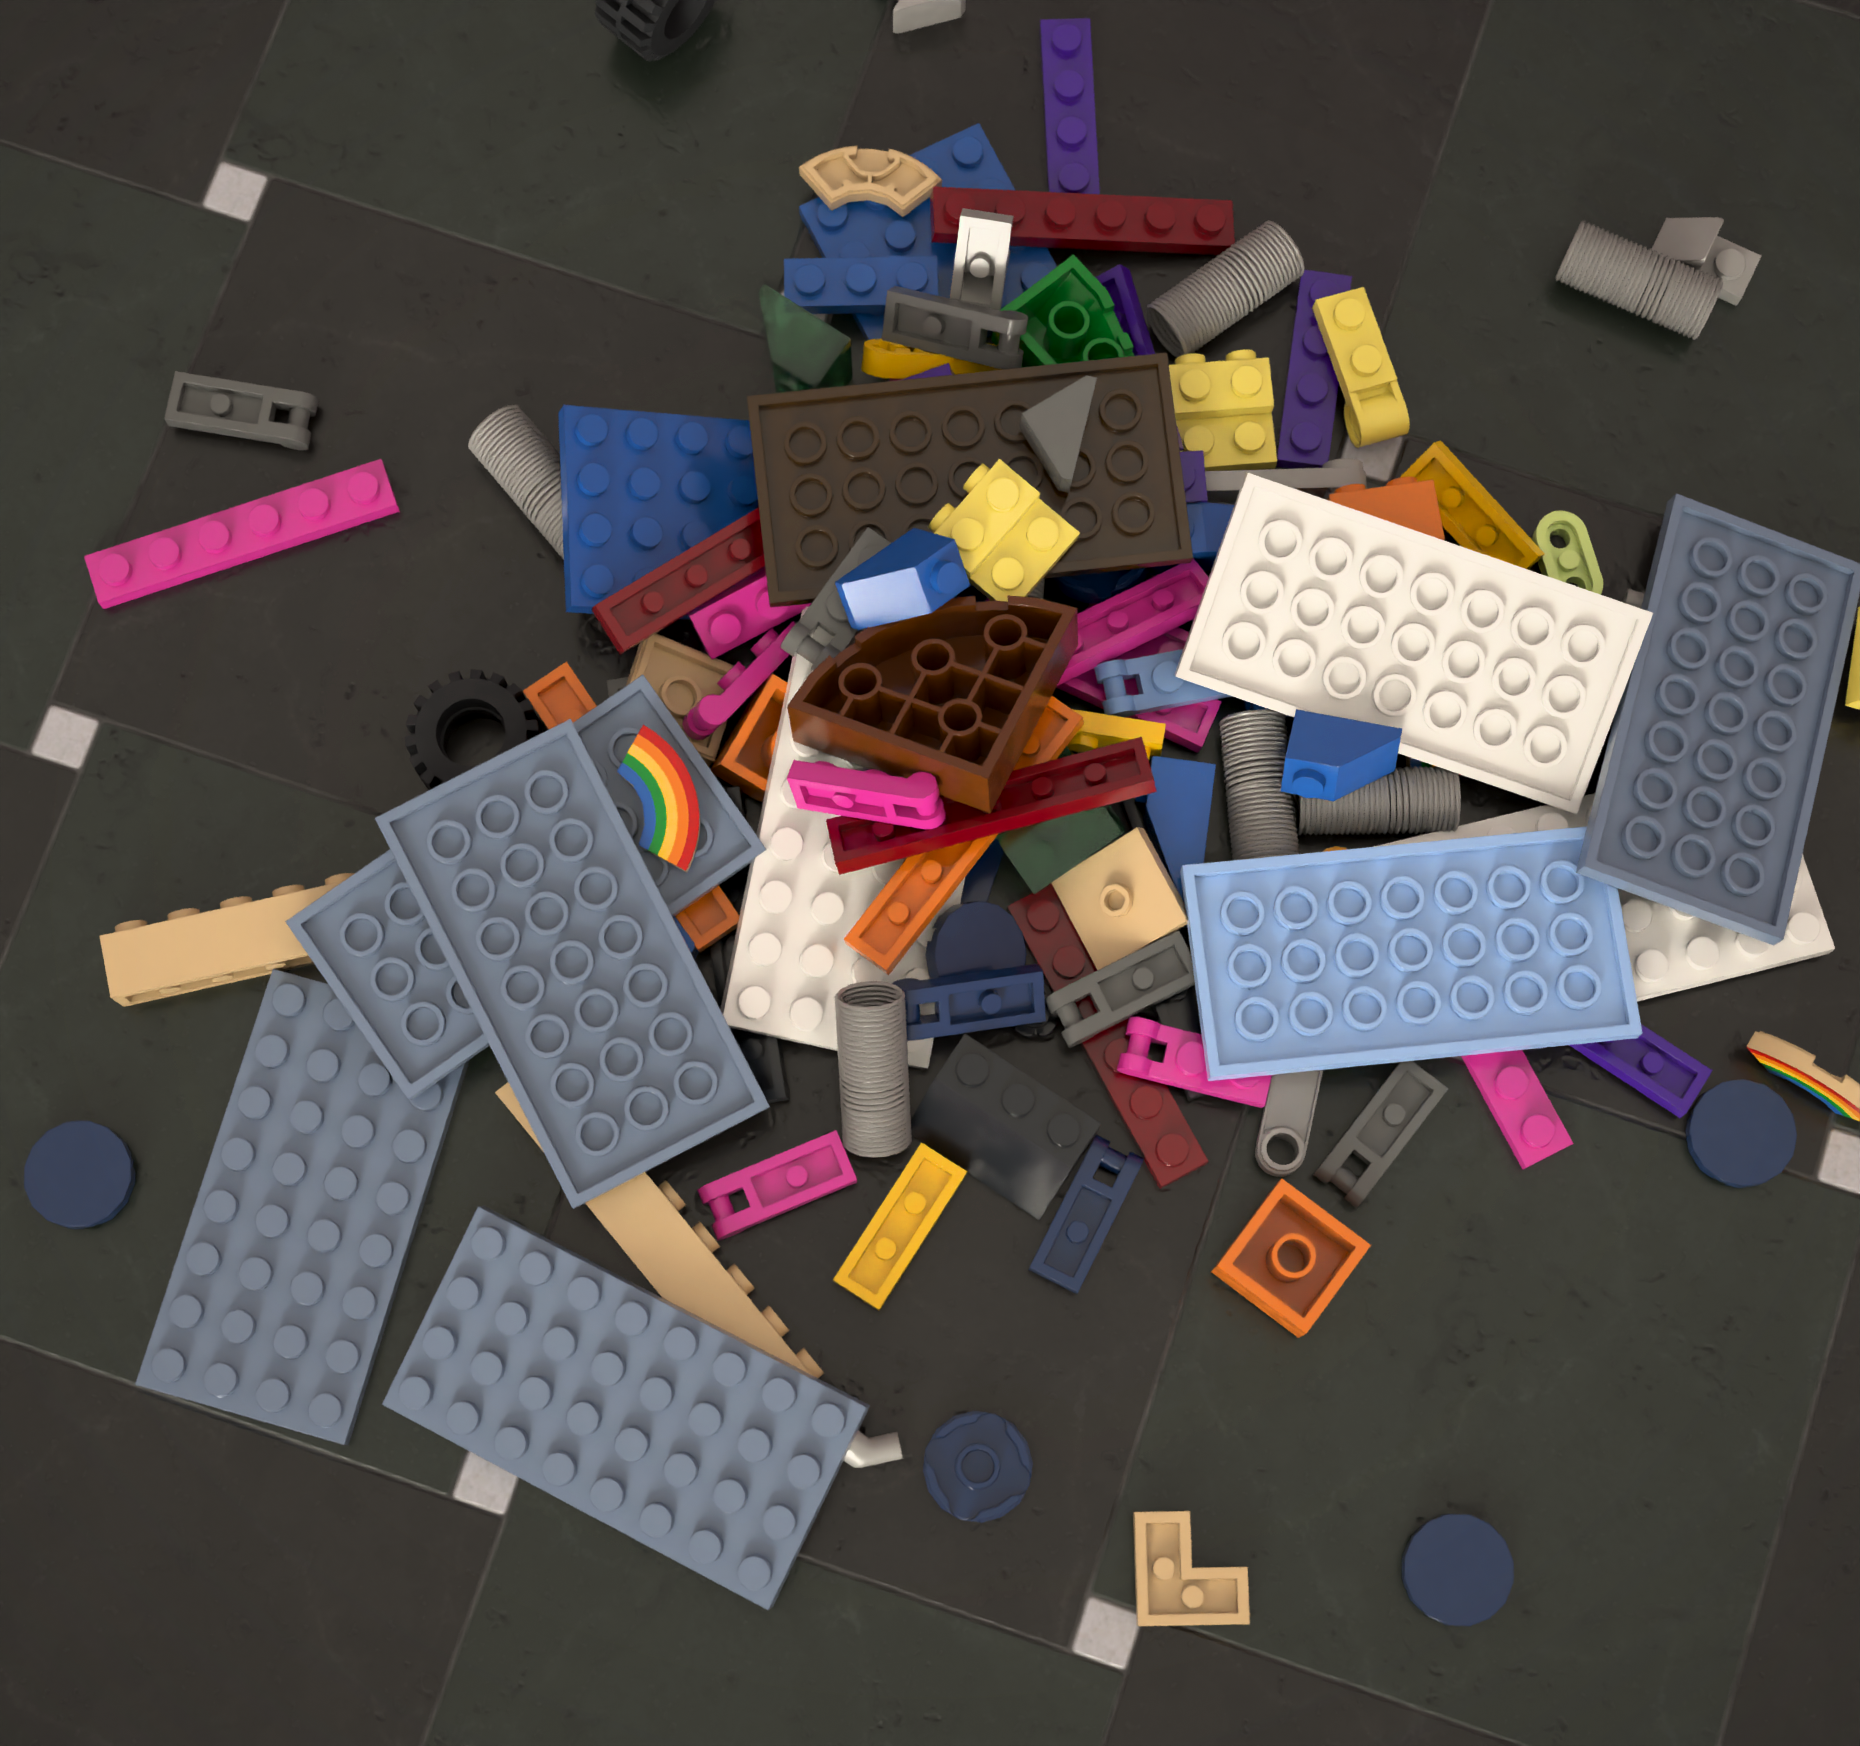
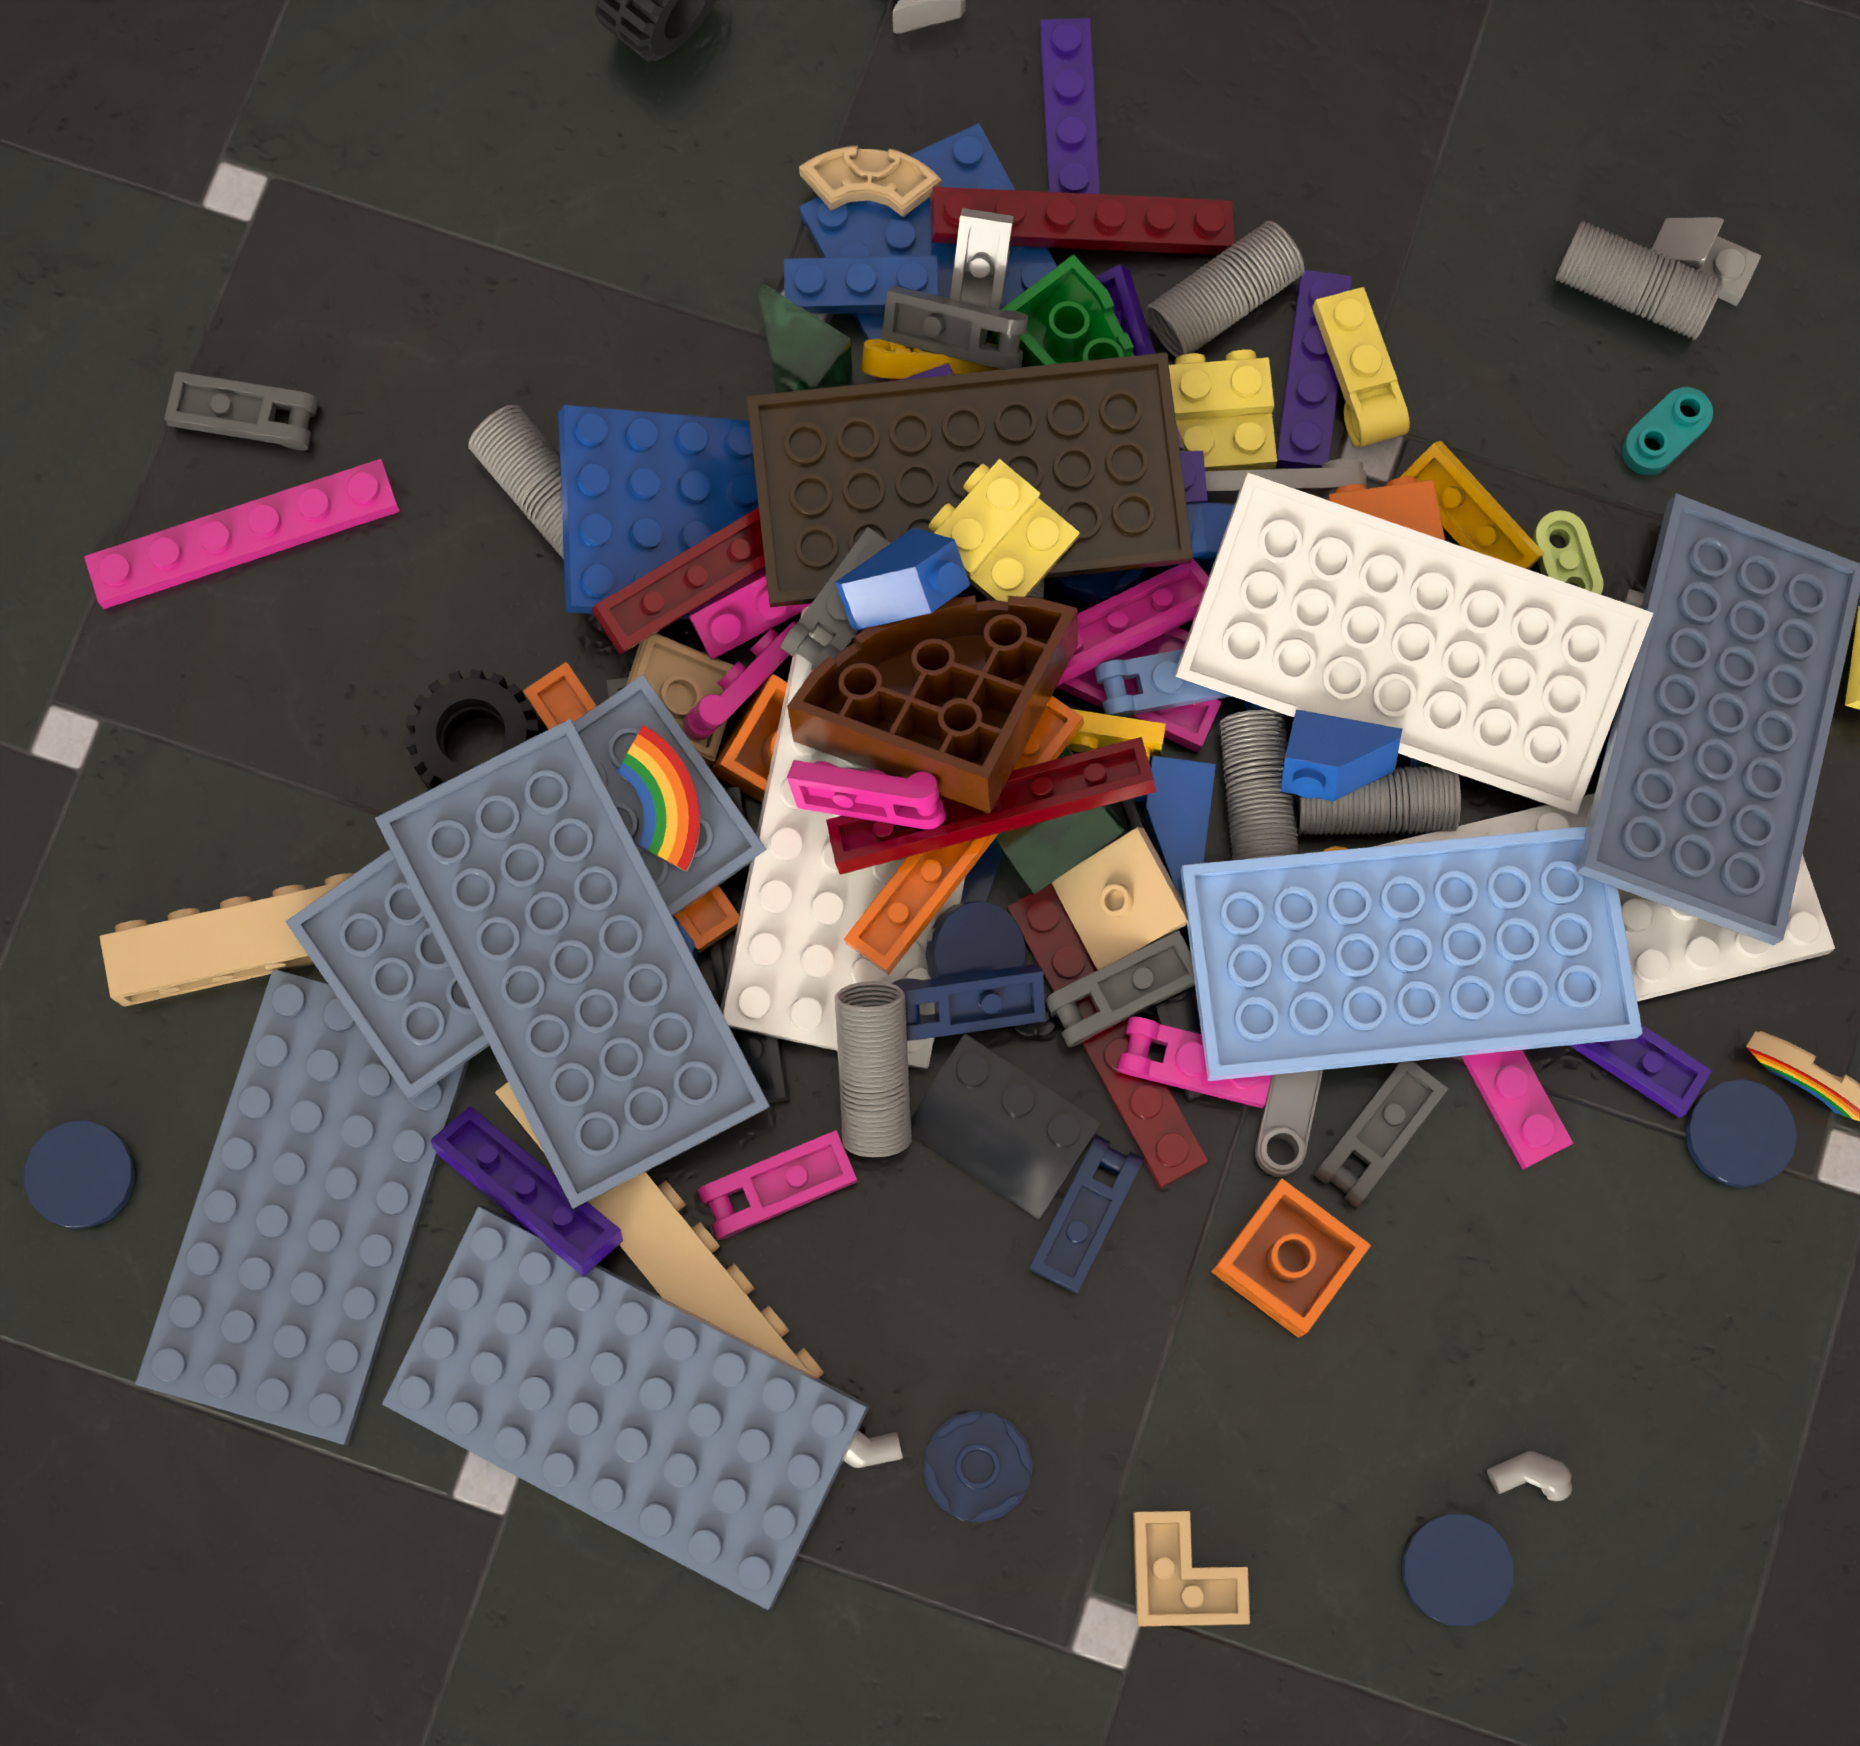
yellow plate [833,1142,967,1311] -> none
dark grey slope [1019,375,1097,493] -> none
none -> dark purple plate [431,1106,623,1277]
none -> light grey arm [1487,1451,1573,1501]
none -> teal plate [1622,387,1713,476]

